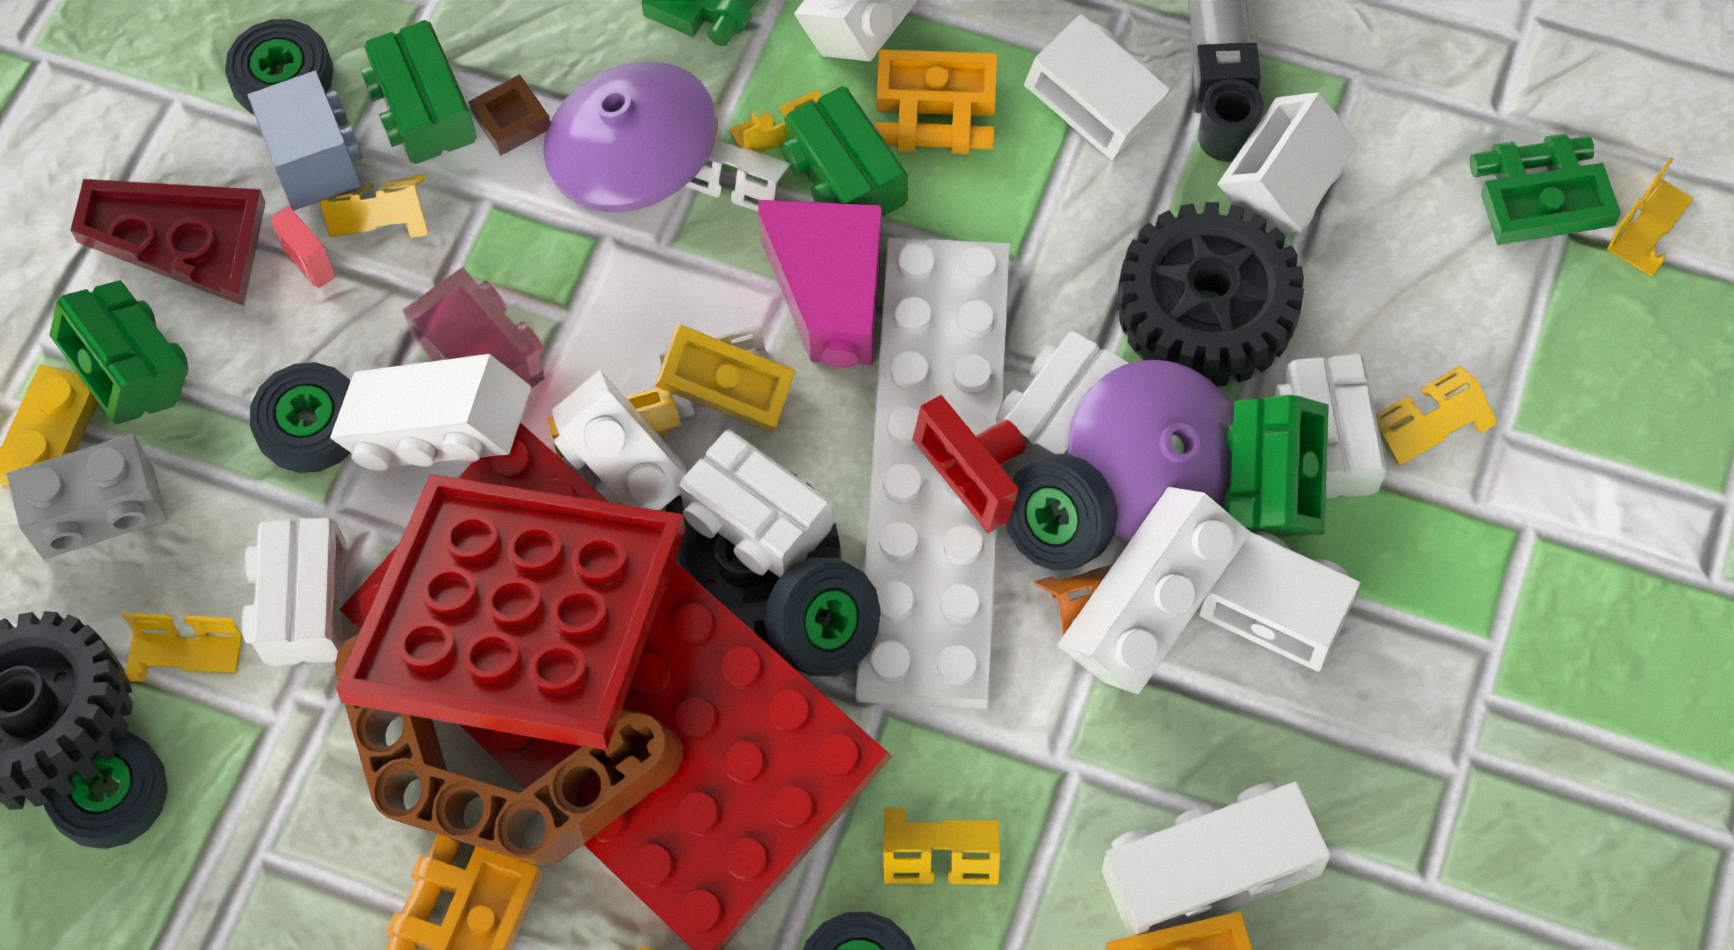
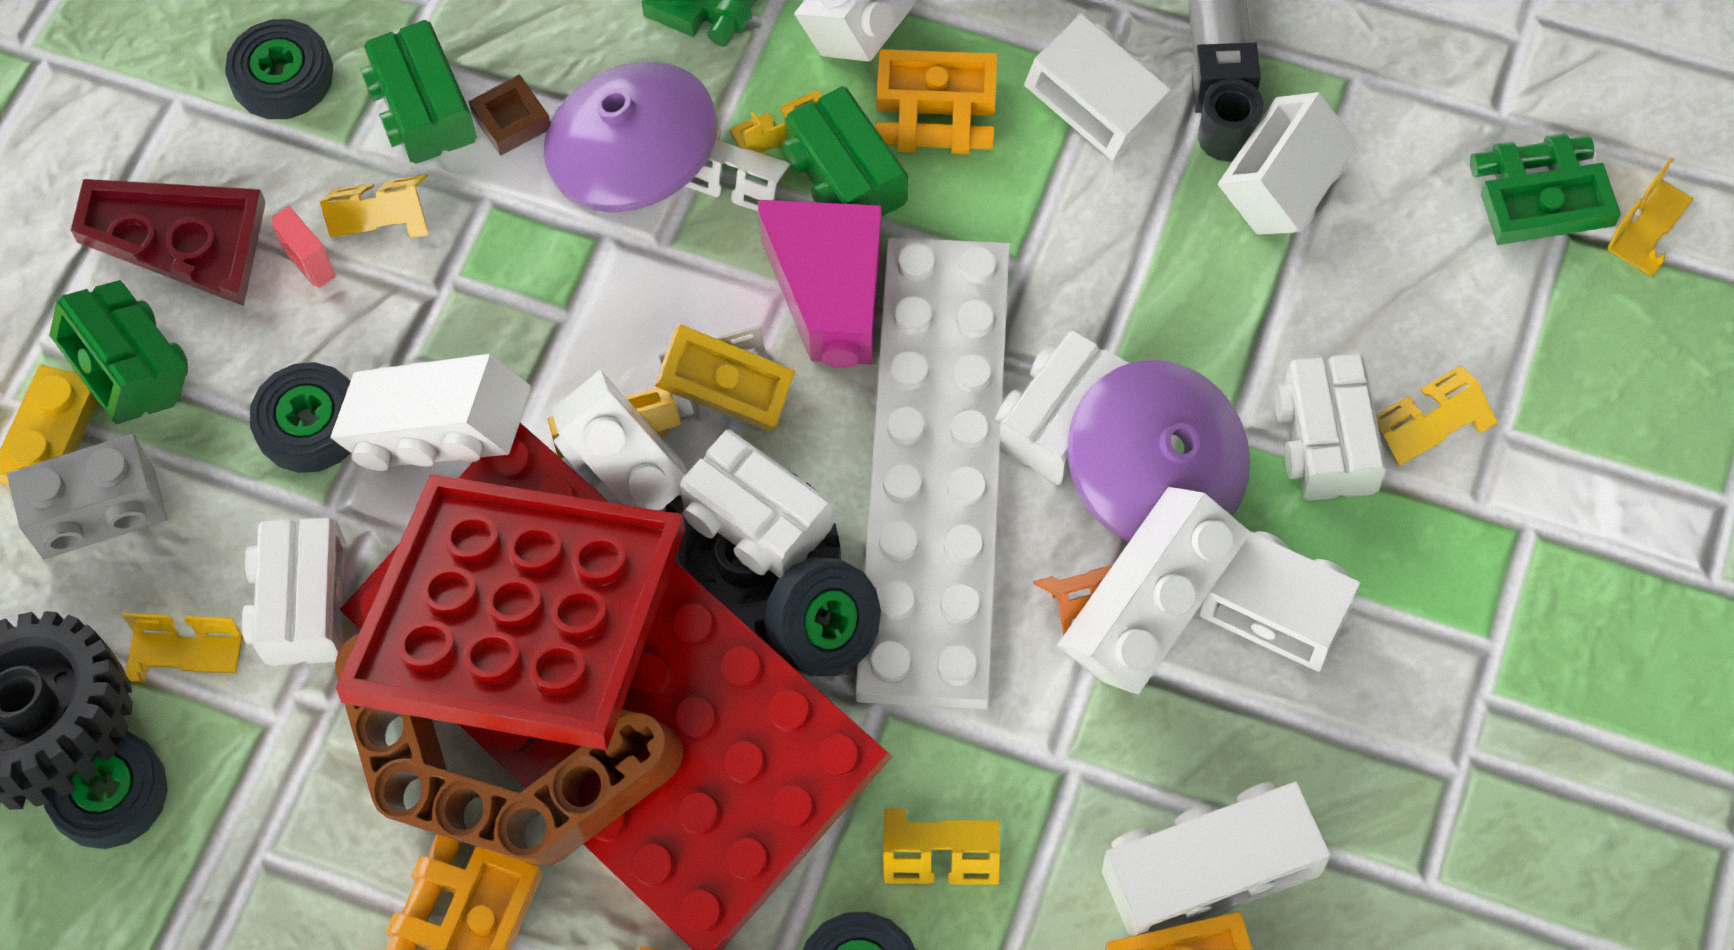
brick [247,70,364,211] -> none
clear pink brick [402,267,545,389] -> none
red tile [912,394,1025,534] -> none
black bush [1006,453,1118,571] -> none
black wheel [1117,202,1304,387] -> none
green brick [1224,395,1329,538] -> none

